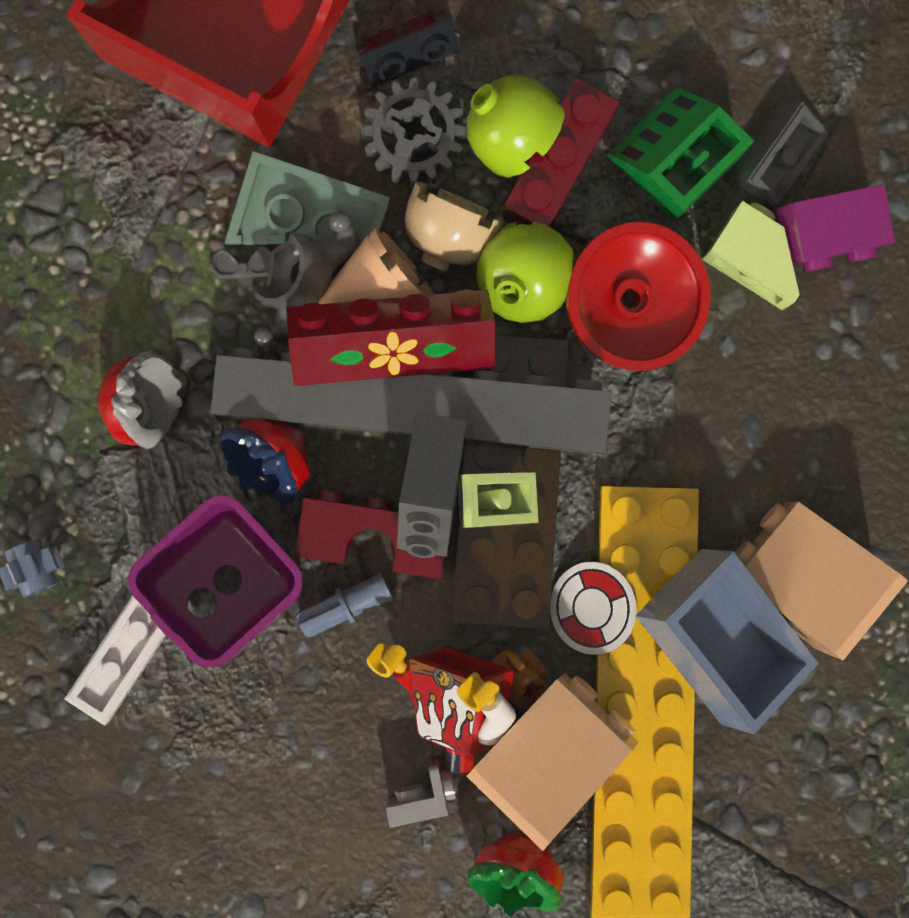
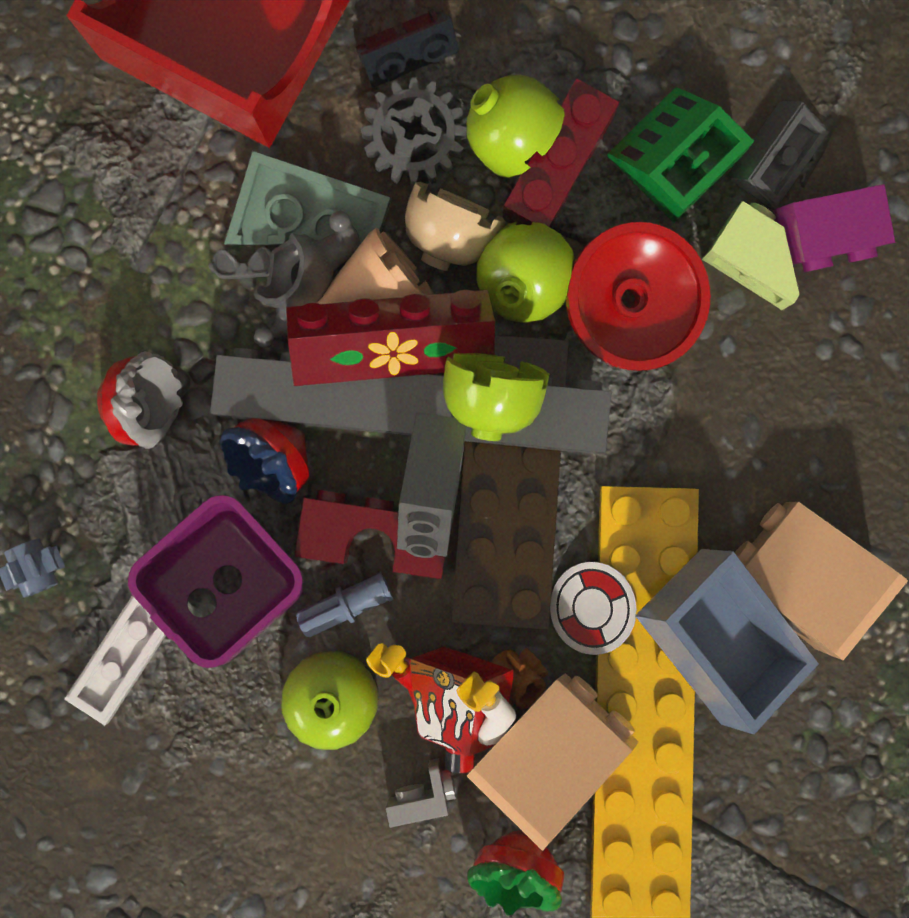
yellowish green slope [458,472,538,528] -> none
none -> lime cylinder [281,651,378,750]
none -> lime cylinder [443,353,550,441]

